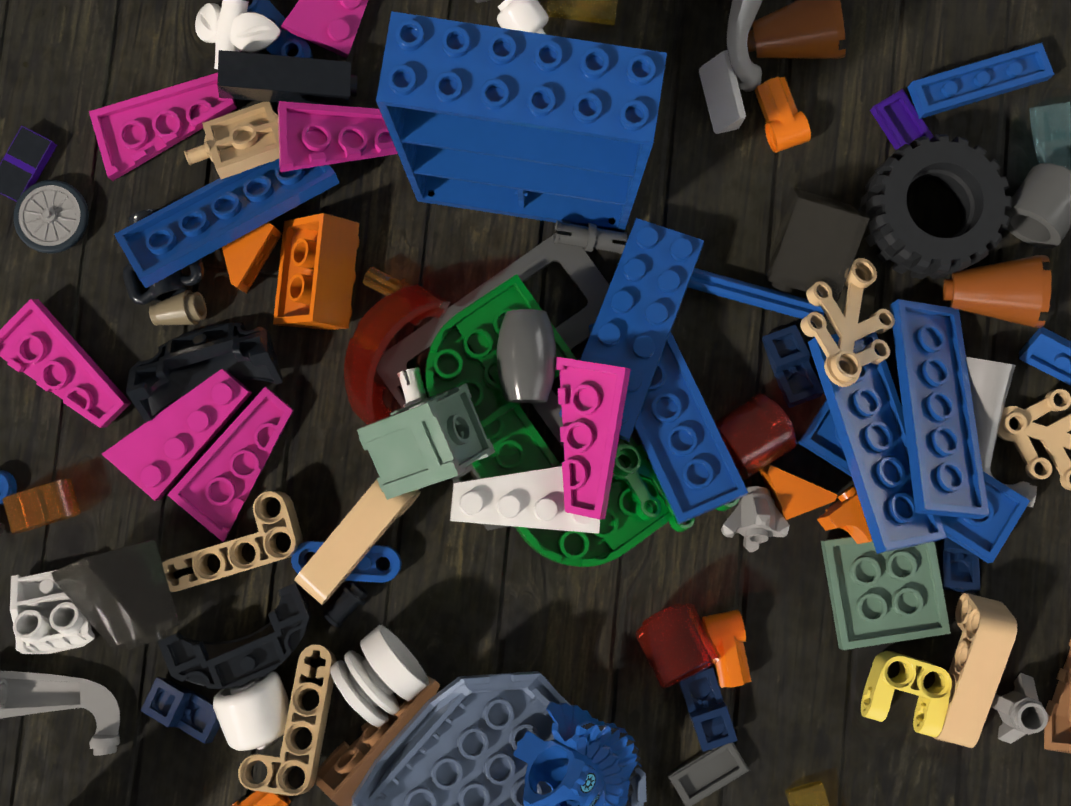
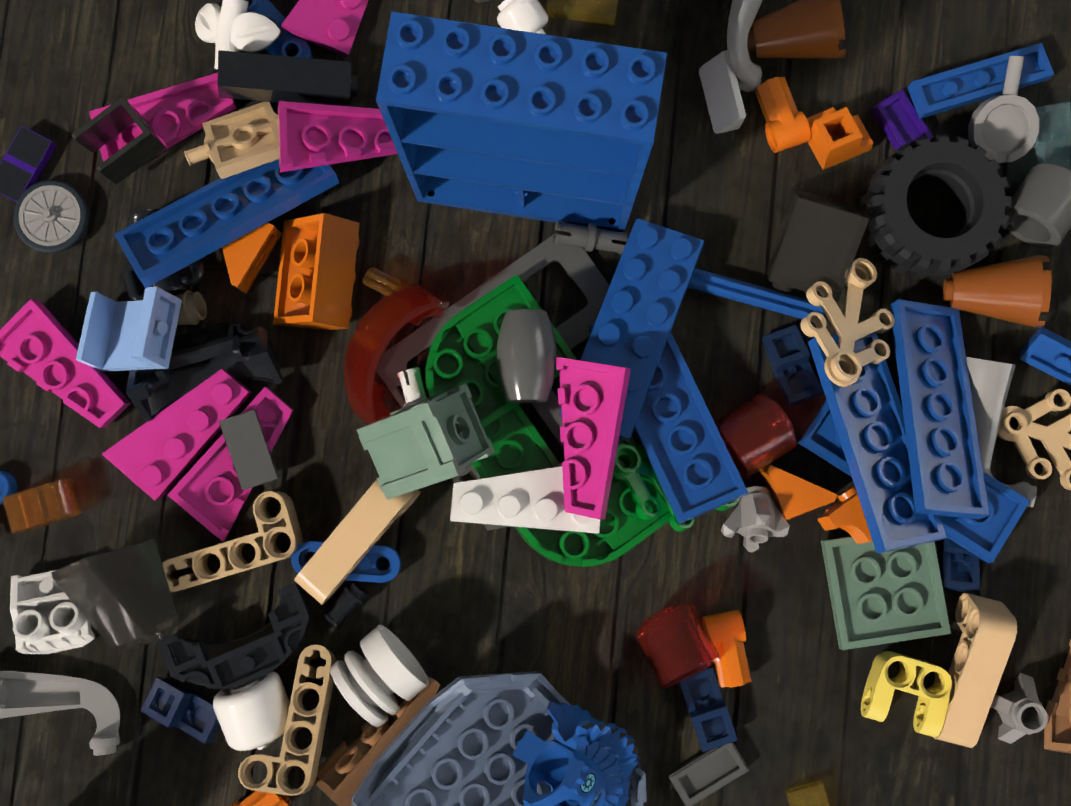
none -> pearl dark grey piece [72,97,166,184]
none -> light blue panel [76,286,182,371]
none -> dark grey tile [219,409,279,490]
none -> orange brick [807,107,874,170]
none -> light grey piece [968,56,1039,163]

